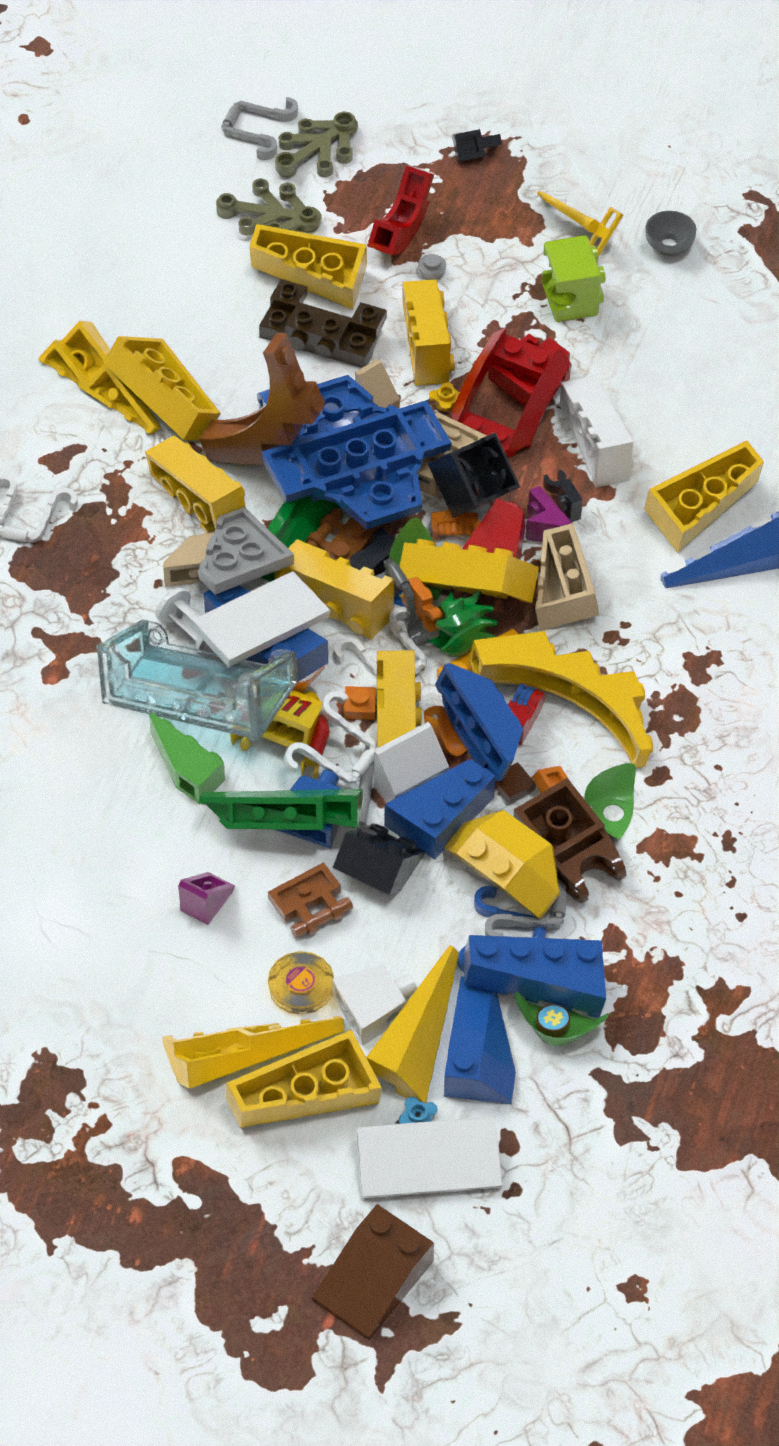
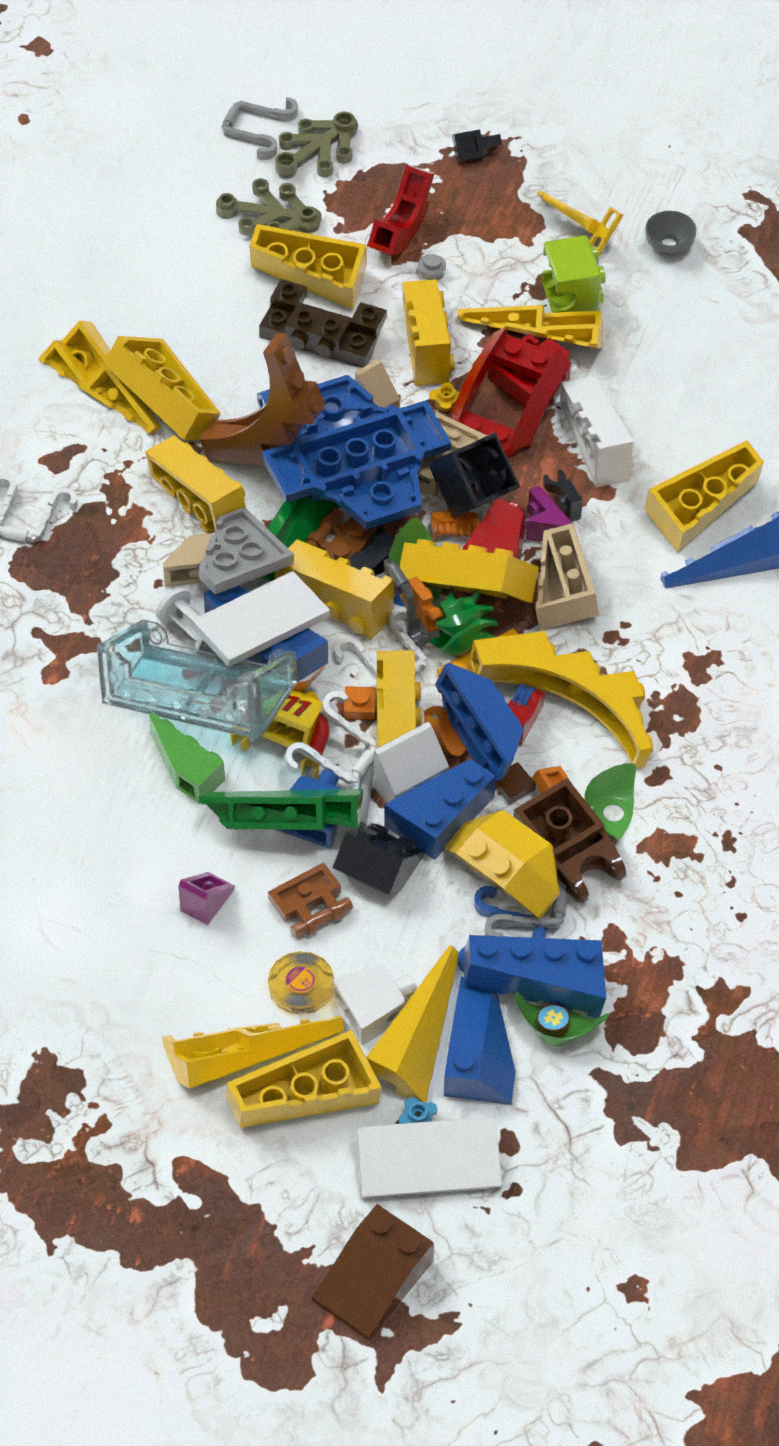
none -> yellow wedge [457,305,603,349]

